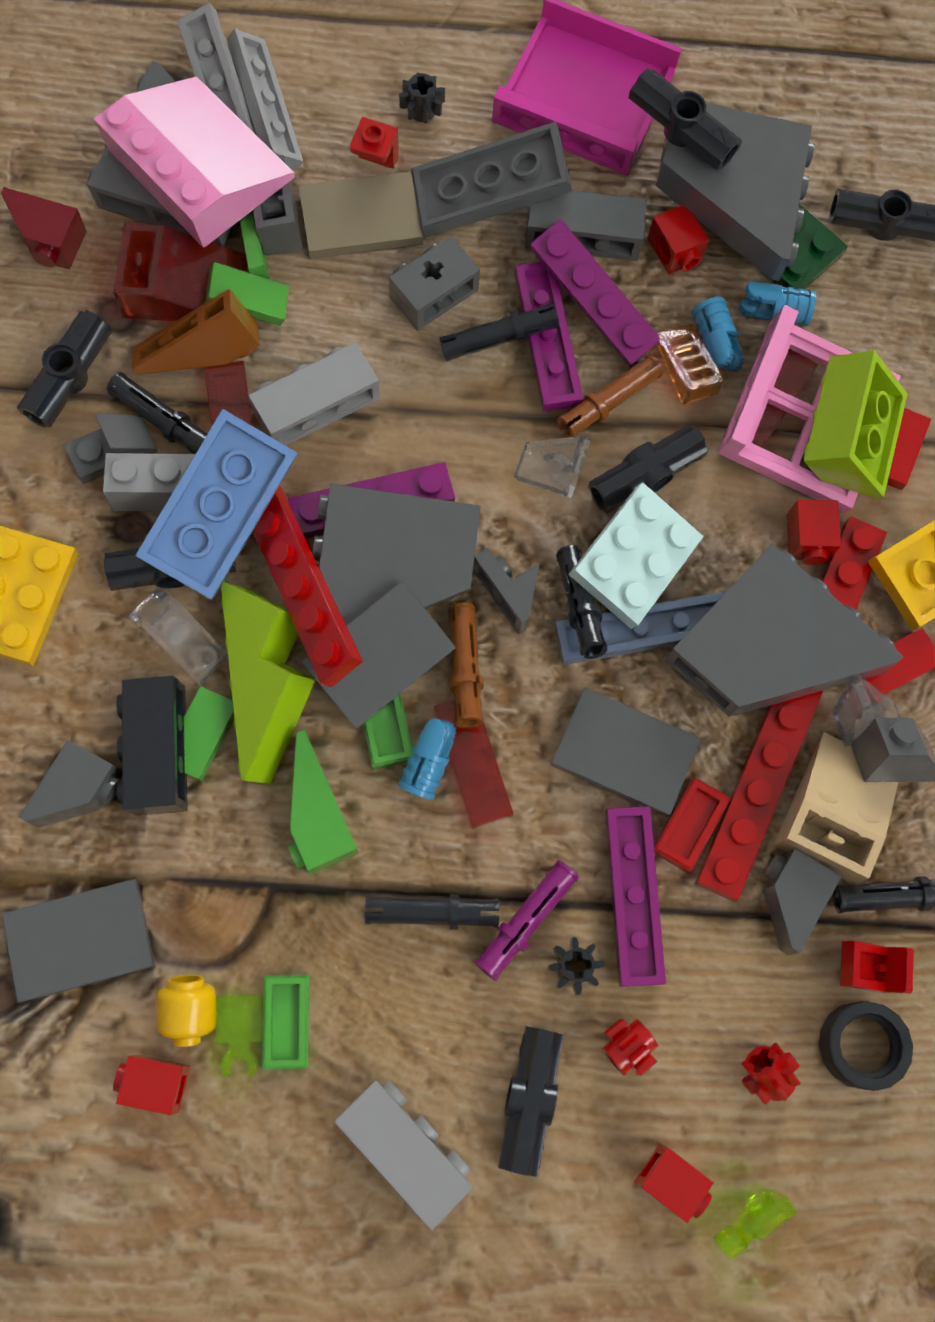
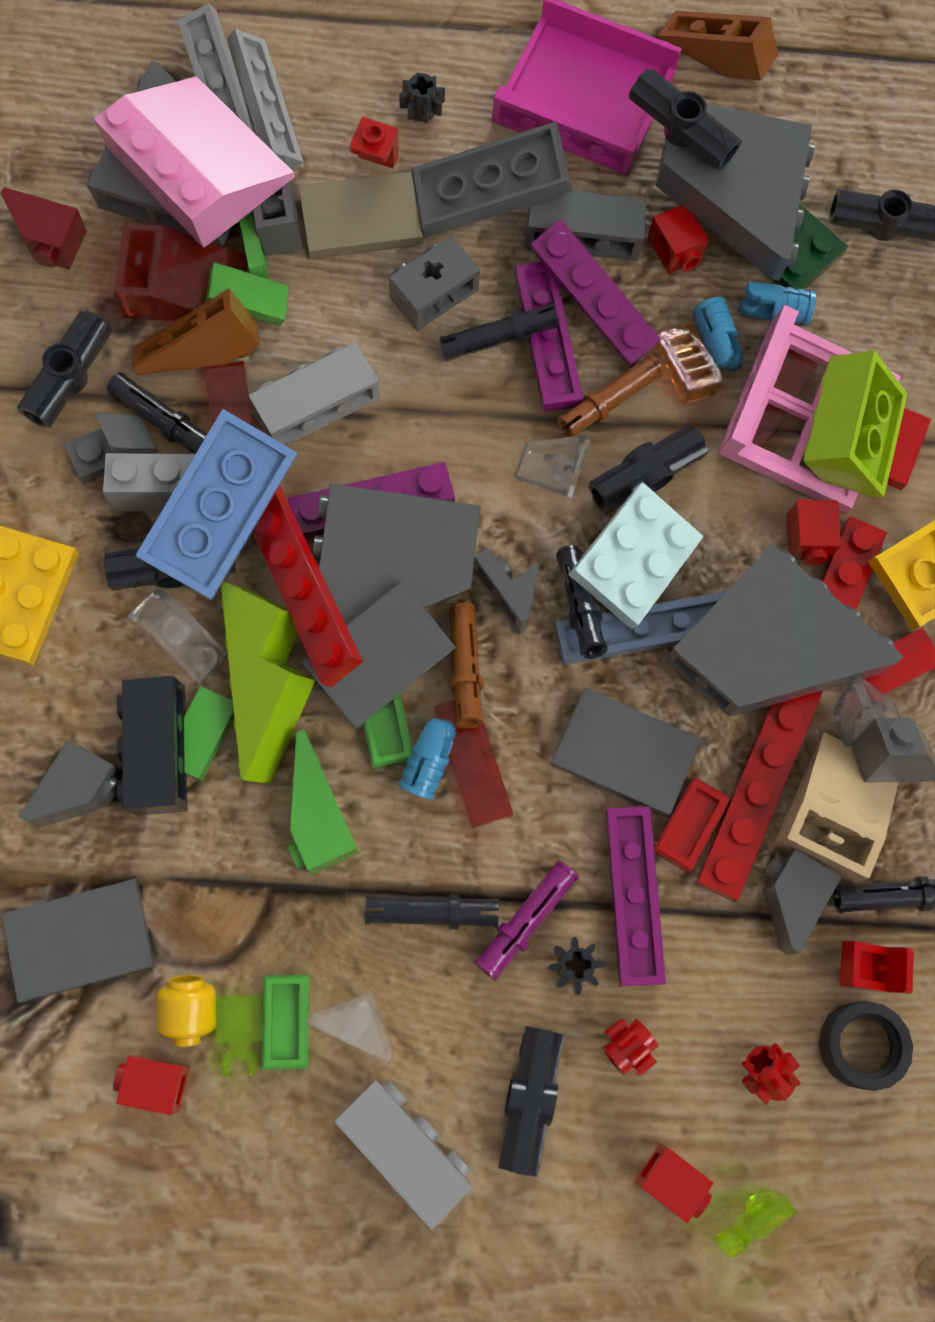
none -> clear slope [306,992,394,1064]
none -> dark orange slope [658,10,778,81]

